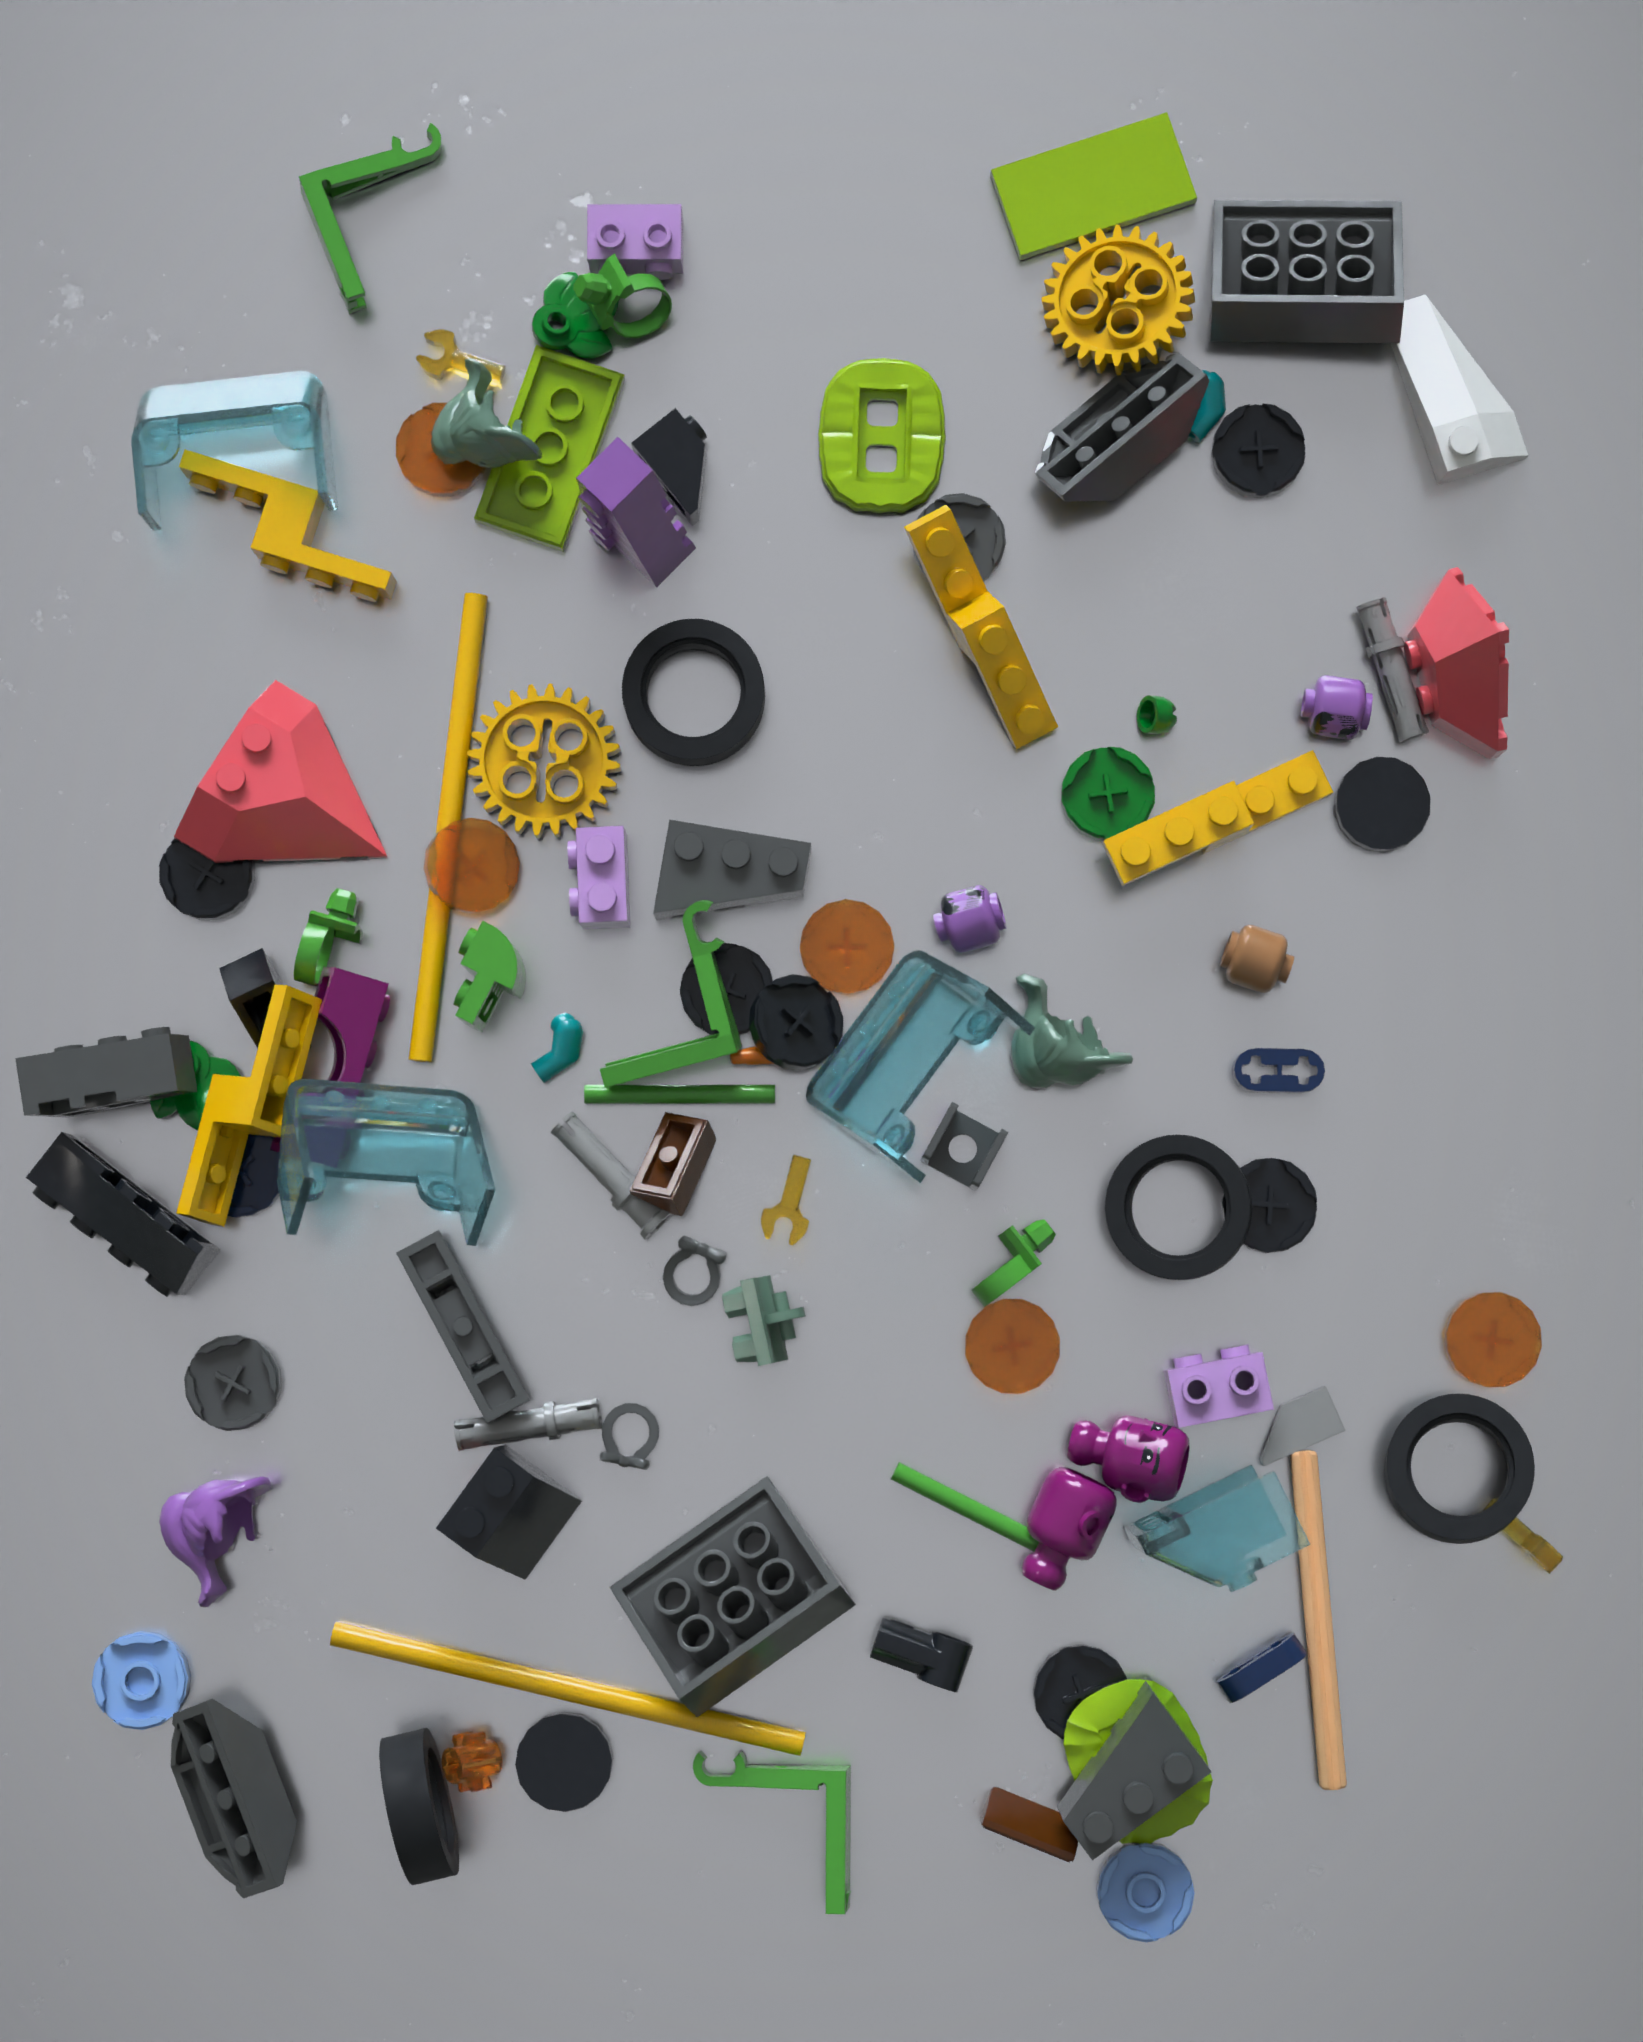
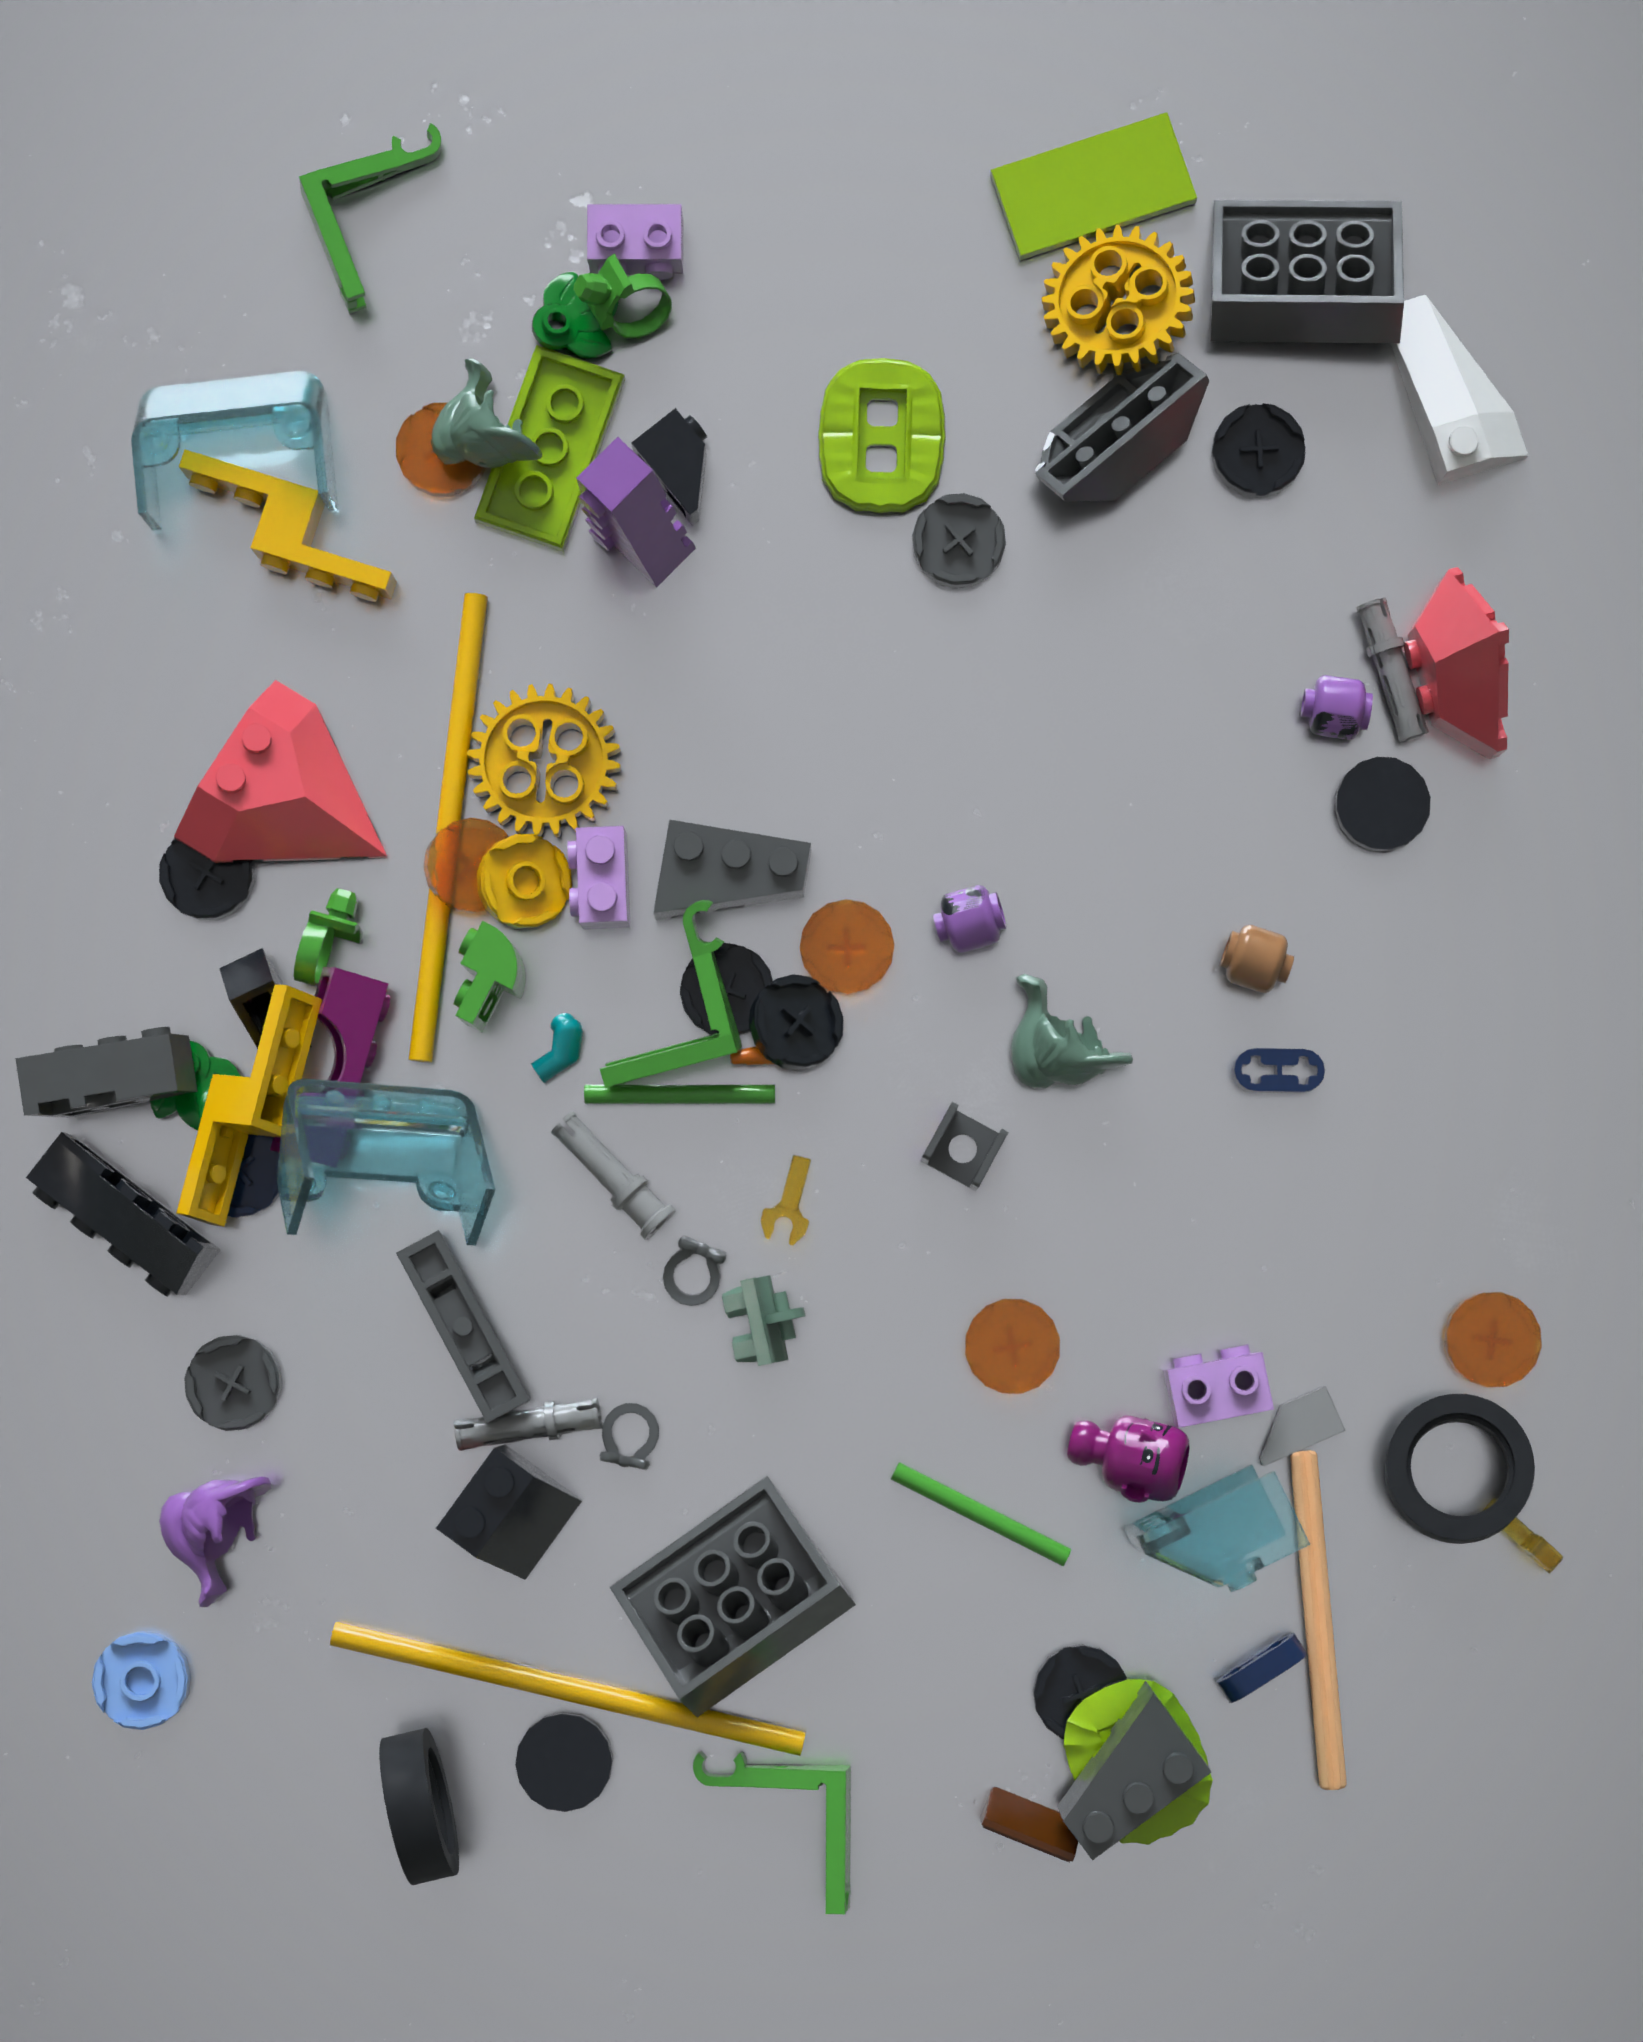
dark grey wedge [171,1699,297,1899] -> none
clear yellow bar [416,329,506,383] -> none
clear orange gear [441,1731,502,1793] -> none
black tyre [622,619,765,766] -> none
reddish brown slope [630,1112,716,1216] -> none
clear light blue windscreen [806,950,1035,1183] -> none
black piece [870,1617,973,1692] -> none
yellow bracket [904,505,1058,749] -> none
bright green piece [971,1219,1056,1307] -> none
magenta piece [1022,1467,1117,1591] -> none
green tile [1061,747,1155,841] -> none
light blue tile [1096,1843,1195,1943] -> none
yellow bracket [1102,750,1333,886] -> none
black tyre [1105,1135,1252,1280] -> none
green hinge [1137,695,1177,734] -> none
teal arm [1189,370,1226,443] -> none
black tile [1221,1158,1317,1253] -> none
none -> yellow tile [477,834,572,929]

